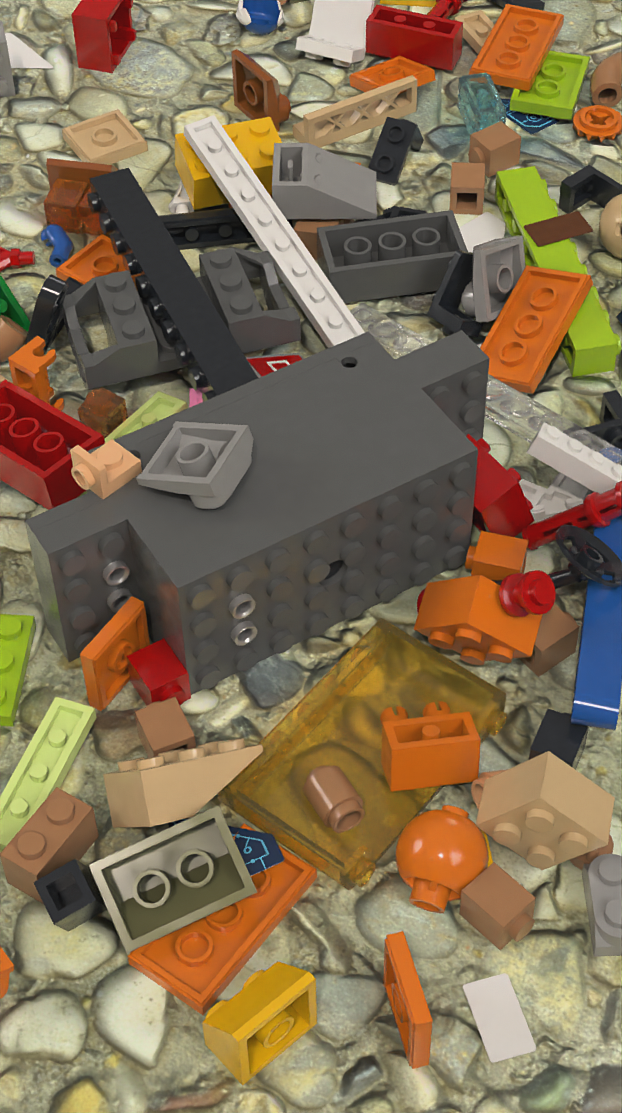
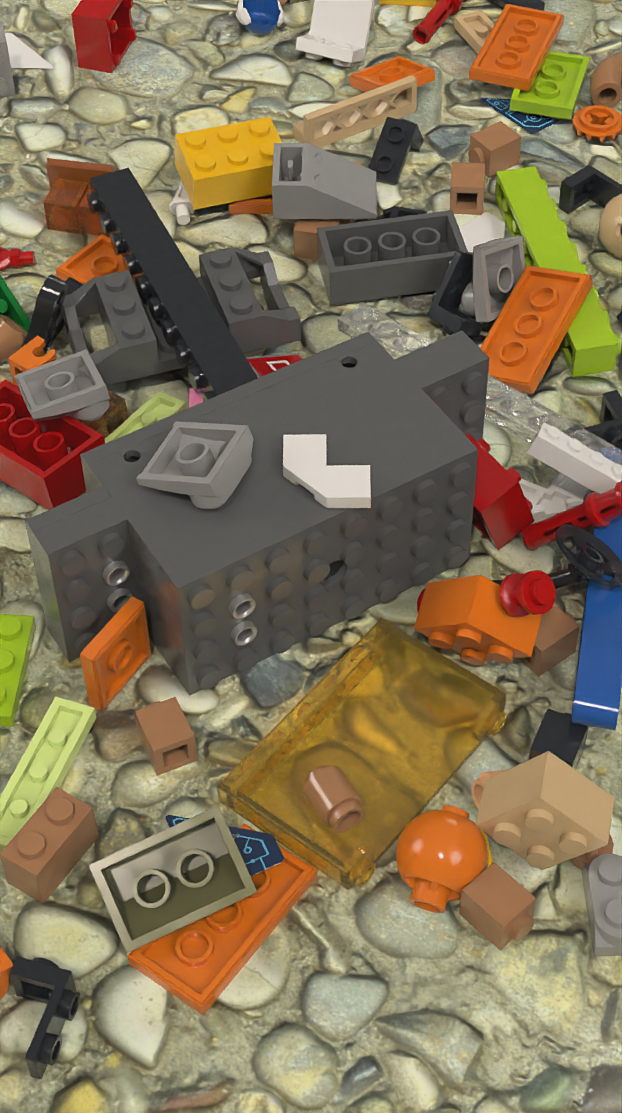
black brick [33,859,107,932] -> none
blue arm [41,224,73,268] -> none
tan tile [62,109,148,165] -> none
light nougat bracket [70,439,142,500] -> none
tan slope [103,738,263,828] -> none
red brick [126,638,191,705] -> none
black brick [159,208,293,250] -> none
white plate [184,115,365,348] -> none
yellow slope [202,961,317,1085] -> none
dark orange slope [231,49,291,132] -> none
red brick [366,5,463,71] -> none
orange brick [380,701,481,792] -> none
orange tile [383,931,433,1069] -> none
clear light blue brick [457,73,507,135] -> none
white sticker [463,973,536,1063] -> none
orange brick [465,531,529,580] -> none
reddish brown sticker [524,211,593,246] -> none
none -> black bracket [10,956,80,1080]
none -> light grey slope [14,349,110,422]
none -> white tile [283,434,371,508]

